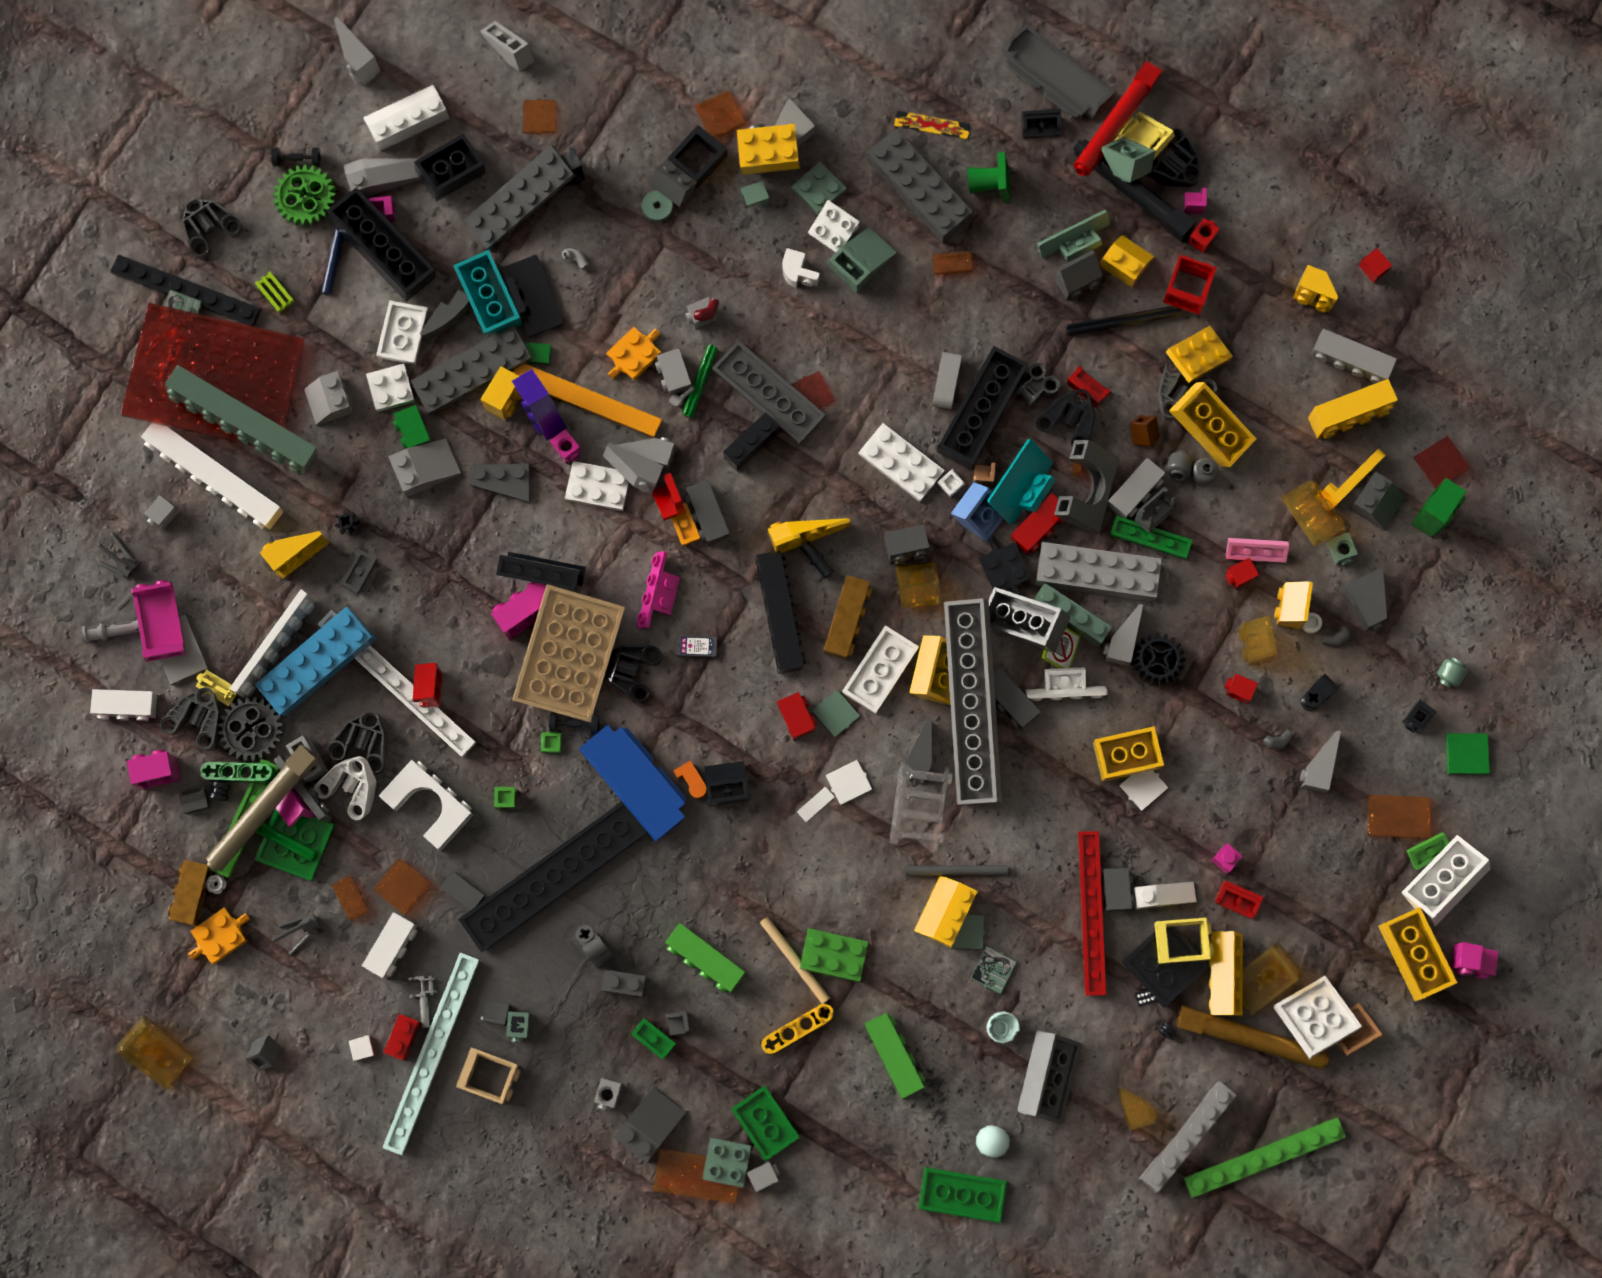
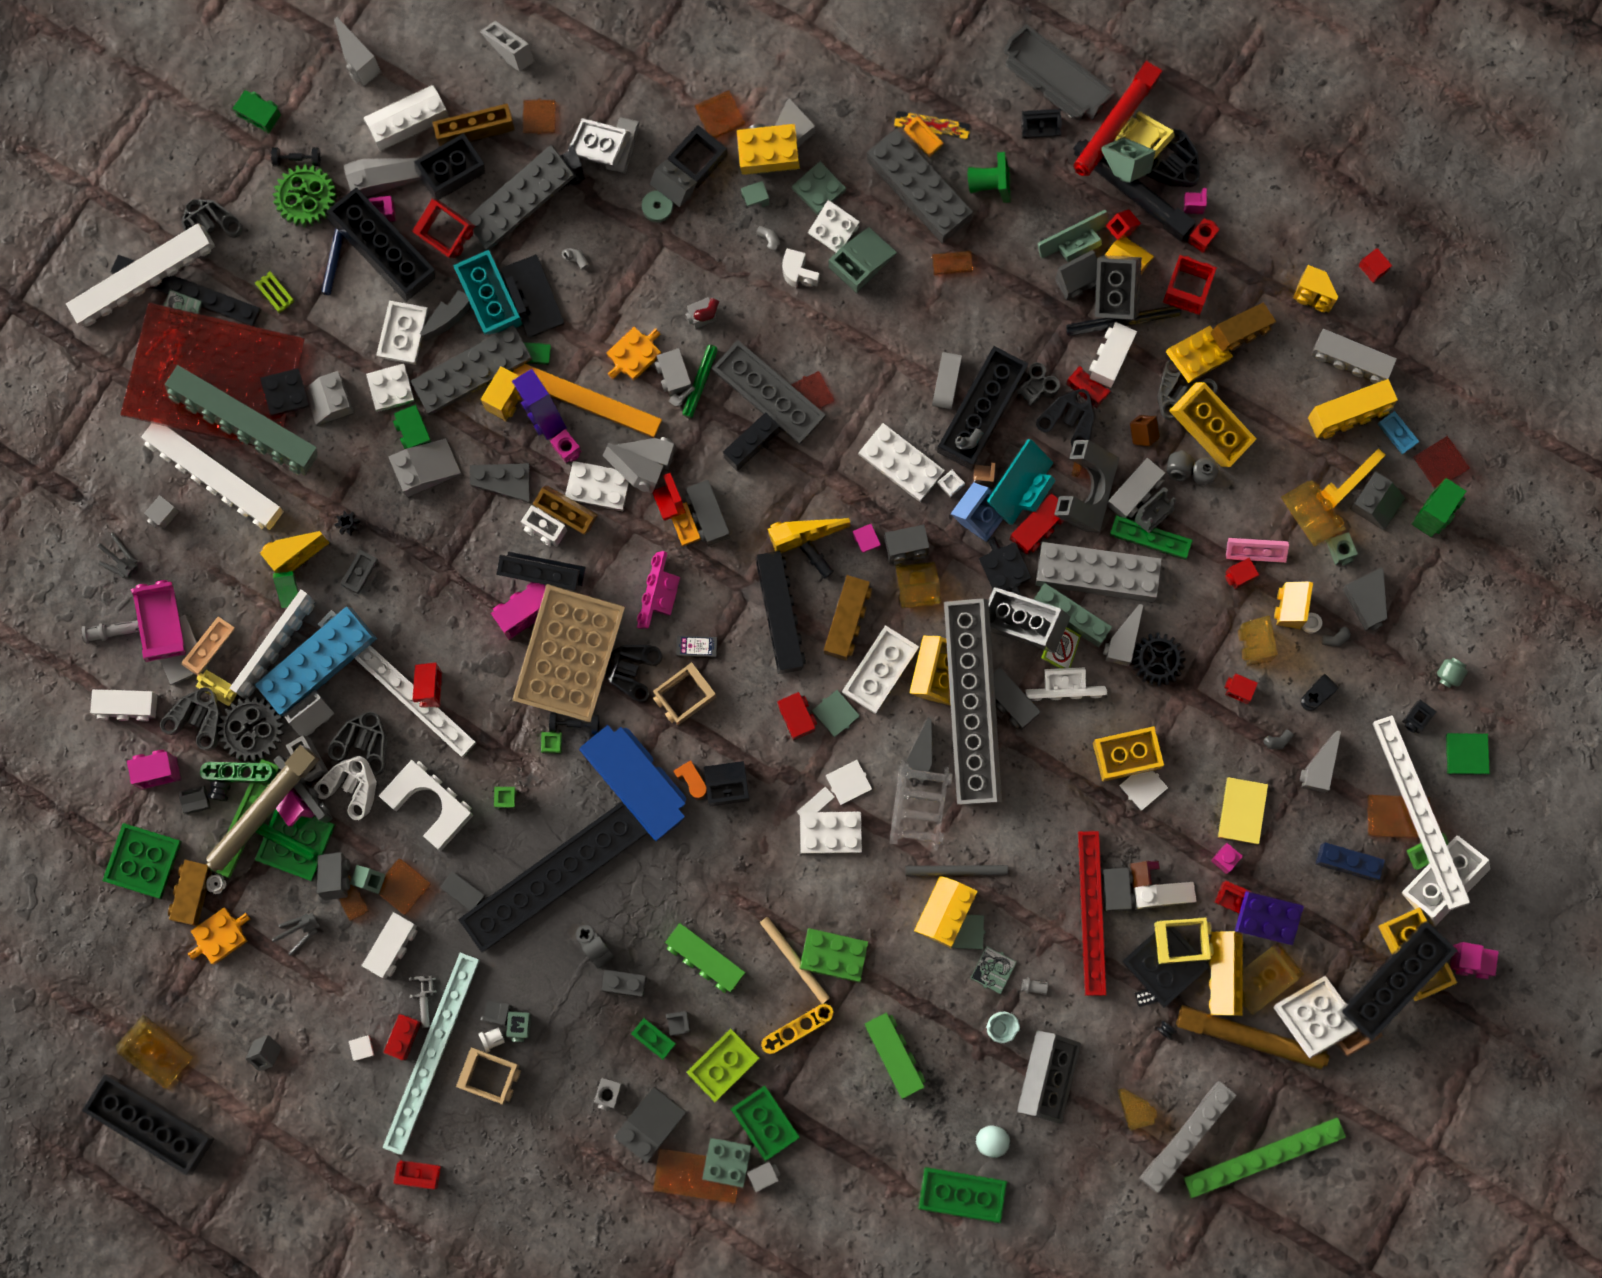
none -> white brick [66,223,215,326]
none -> black brick [82,1074,215,1175]
none -> green plate [102,823,182,899]
none -> light nougat plate [182,616,235,676]
none -> green brick [232,90,281,134]
none -> black plate [260,368,309,417]
none -> green tile [273,571,299,608]
none -> light grey brick [284,690,335,737]
none -> dark grey brick [317,852,351,901]
none -> sand green brick [350,865,385,894]
none -> red hinge [393,1160,441,1189]
none -> red window [412,199,475,258]
none -> pearl gold brick [433,103,515,146]
none -> white bush [479,1027,505,1053]
none -> white brick [521,505,567,547]
none -> pearl gold brick [533,485,598,535]
none -> tile [567,118,631,168]
none -> light grey beam [606,117,639,174]
none -> tan window [653,662,716,726]
none -> lime plate [686,1029,760,1102]
none -> light grey arm [756,226,780,250]
none -> white plate [800,812,862,854]
none -> dark pink panel [853,524,881,553]
none -> light orange tile [903,116,944,158]
none -> dark grey arm [955,428,984,450]
none -> light grey pin [1021,977,1048,995]
none -> white brick [1089,322,1137,388]
none -> dark grey brick [1095,255,1142,319]
none -> red brick [1106,209,1141,240]
none -> reddish brown panel [1130,861,1160,888]
none -> pearl gold brick [1210,302,1276,352]
none -> light yellow tile [1218,777,1268,845]
none -> dark purple plate [1235,891,1304,945]
none -> dark blue brick [1316,842,1385,882]
none -> black brick [1338,921,1458,1042]
none -> white plate [1373,715,1470,911]
none -> dark azure plate [1378,411,1419,455]

